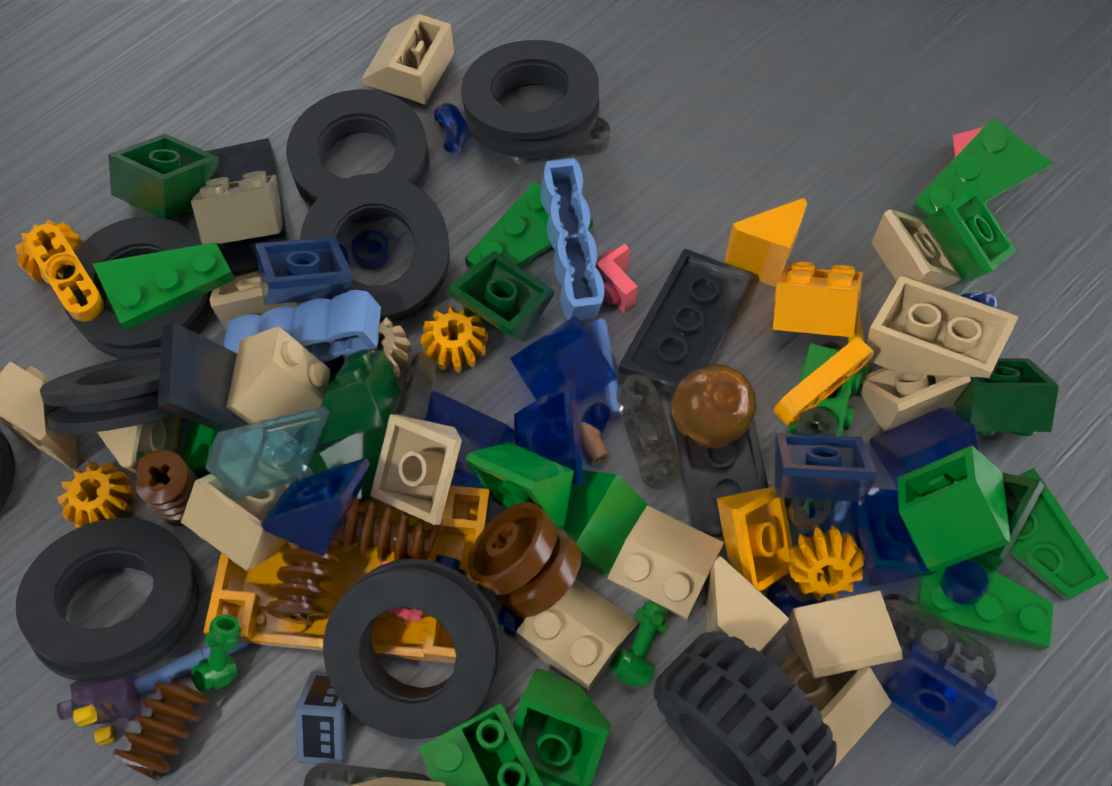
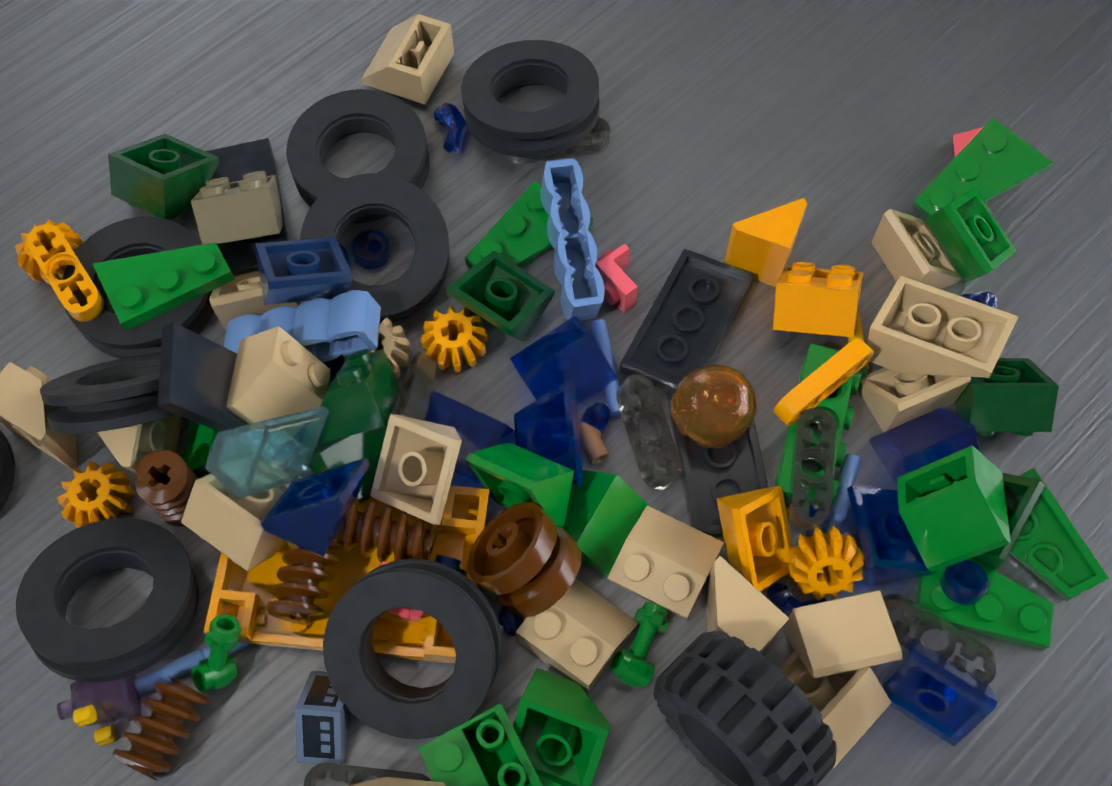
dark blue slope [775,433,877,502] -> none

